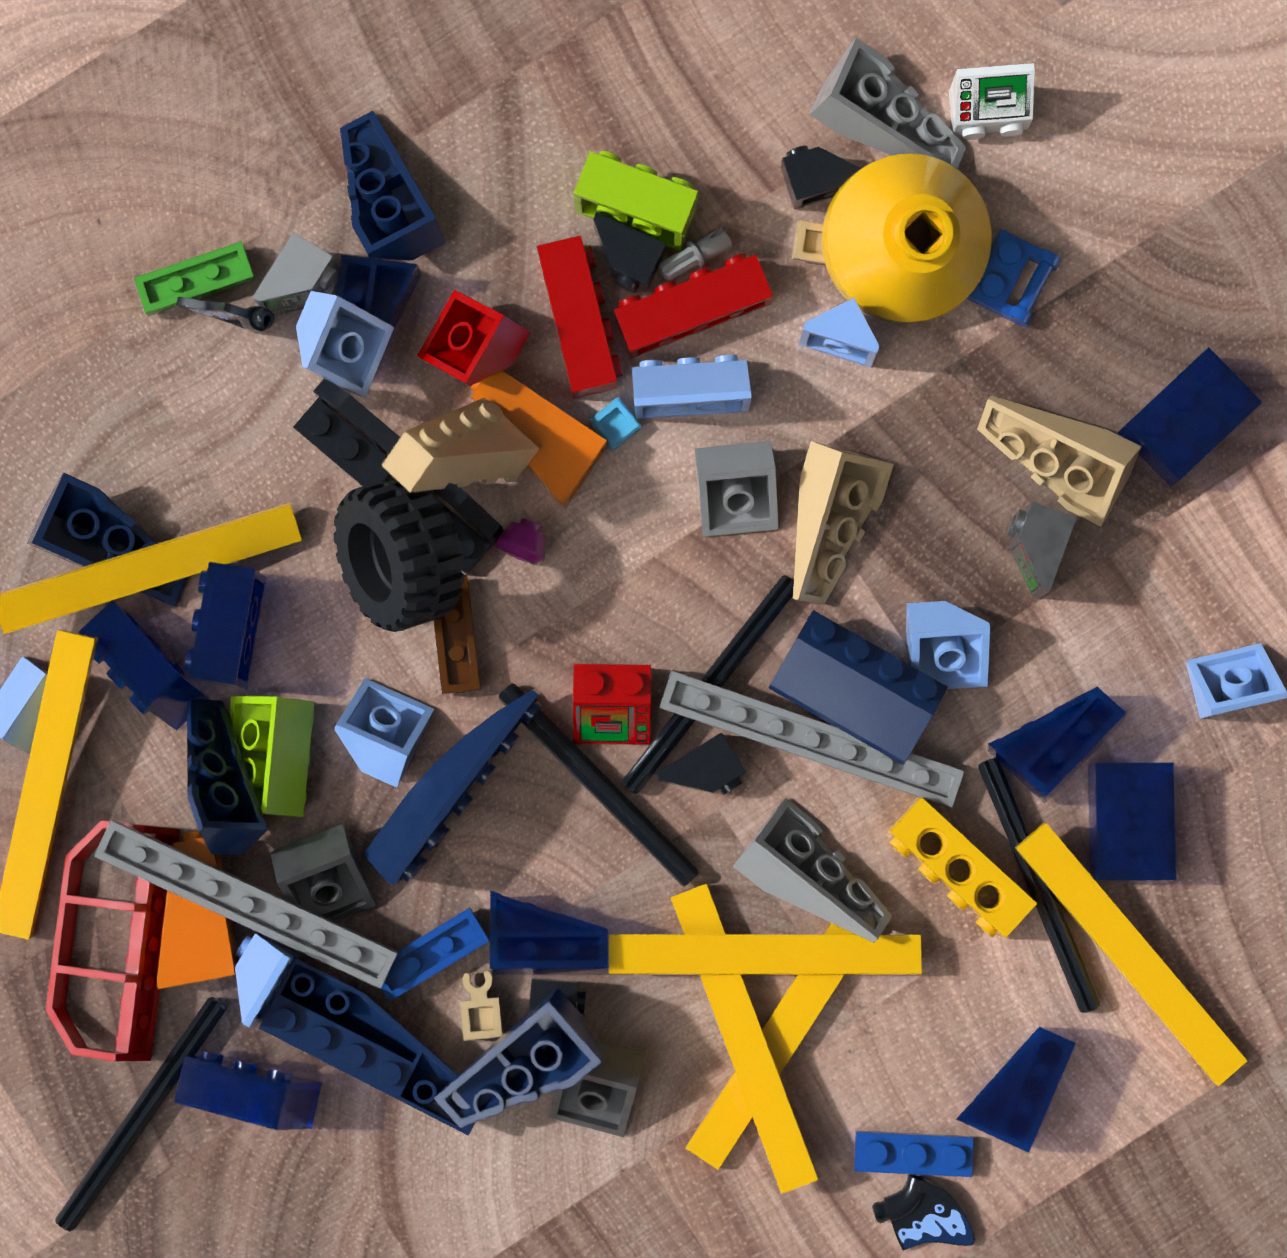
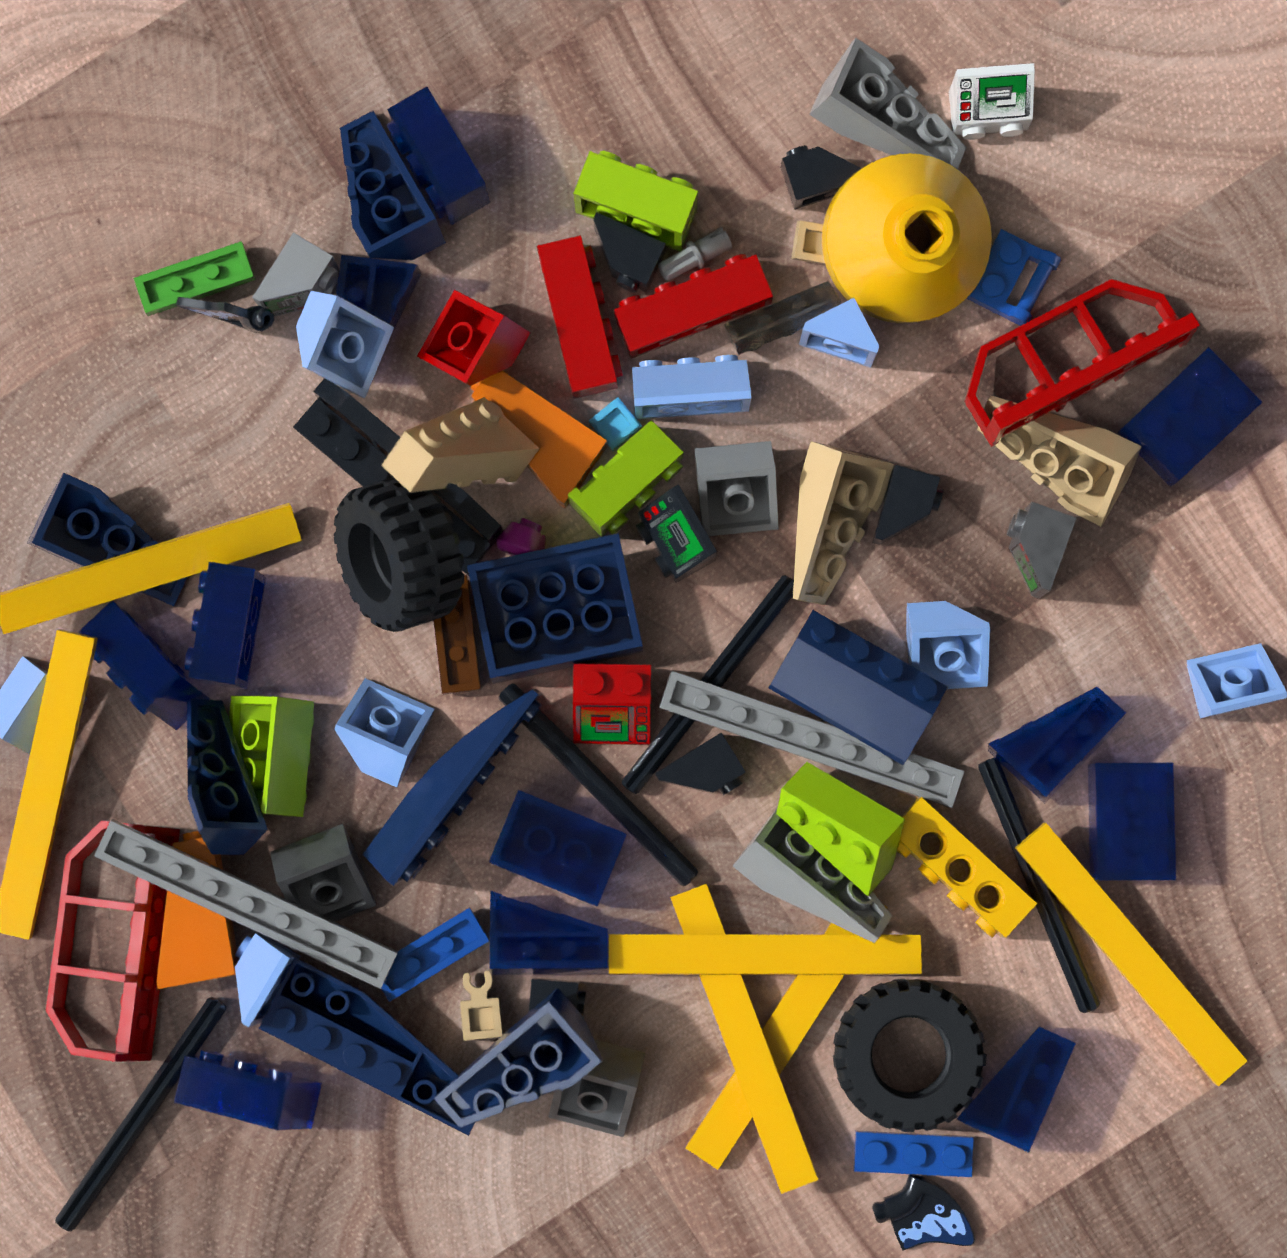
none -> clear blue brick [386,86,490,225]
none -> dark blue slope [467,533,643,684]
none -> clear blue brick [489,790,628,907]
none -> lime wedge [568,420,684,537]
none -> black slope [635,484,717,583]
none -> clear smoke plate [724,281,842,355]
none -> lime wedge [776,762,905,896]
none -> black tyre [833,979,987,1133]
none -> black slope [872,465,944,545]
none -> red plate [964,279,1200,447]

